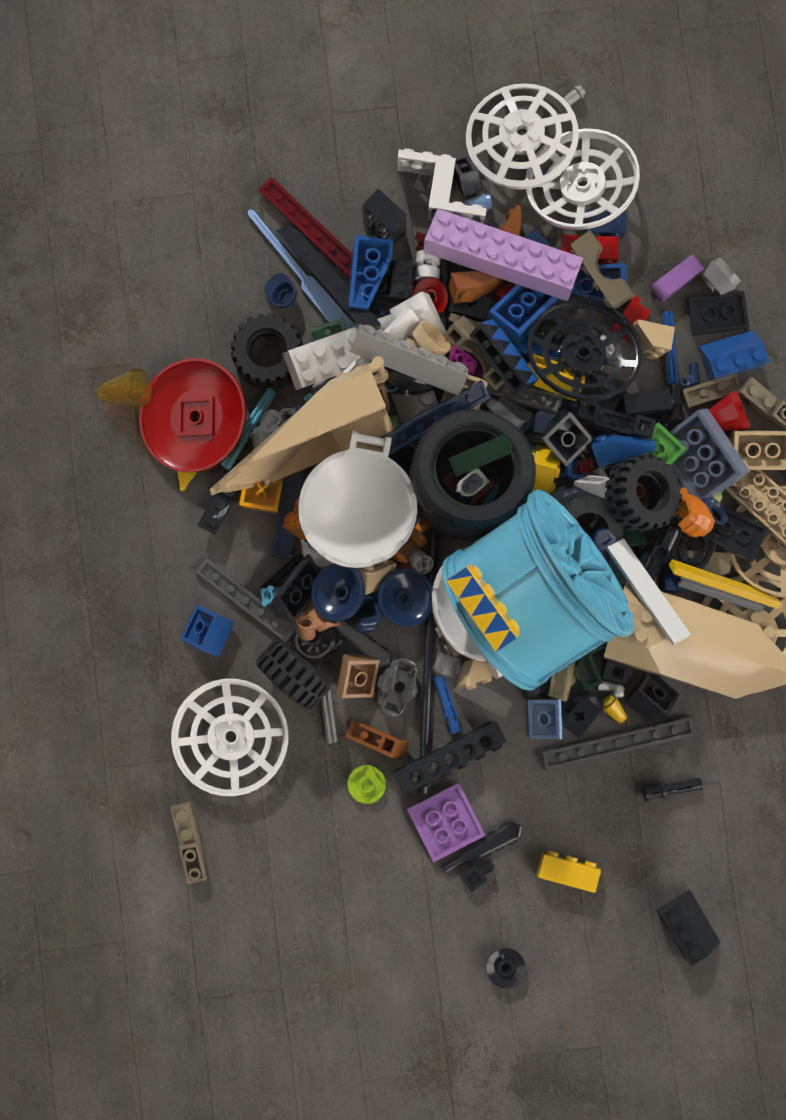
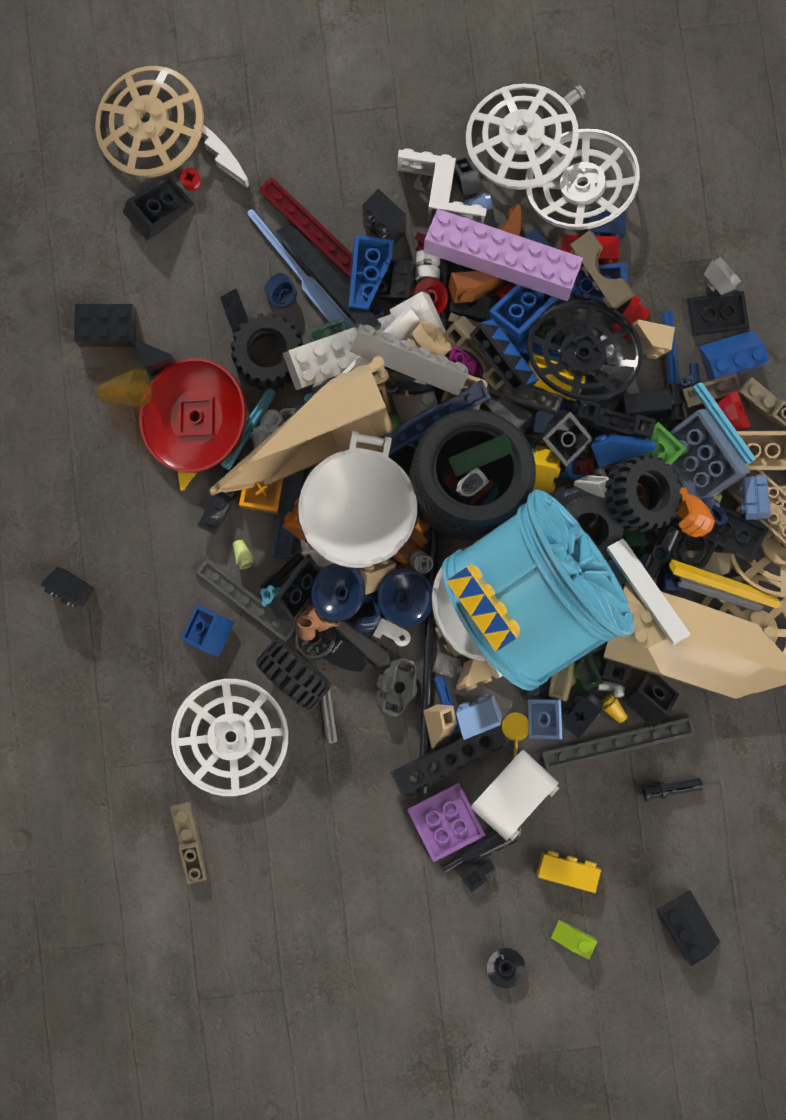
medium nougat brick [336,654,380,698] -> none
dark orange slope [345,719,409,761] -> none
lime tile [348,765,386,804] -> none
clear blue tile [592,527,617,552] -> none
medium lavender beam [650,254,705,302] -> none
none -> black slope [41,566,94,607]
none -> black brick [74,304,136,347]
none -> tan dish [95,66,204,178]
none -> black slope [123,175,194,240]
none -> black slope [135,340,176,376]
none -> red wheel [180,168,201,191]
none -> white slope [194,125,249,187]
none -> black slope [220,288,248,333]
none -> yellowish green cone [233,540,254,570]
none -> white leg [373,618,411,646]
none -> tan slope [424,704,457,748]
none -> light blue slope [456,694,502,740]
none -> white windscreen [471,750,559,841]
none -> yellow piece [501,712,529,758]
none -> lime slope [551,920,598,959]
none -> medium azure axle [693,383,755,464]
none -> medium blue brick [738,475,771,520]

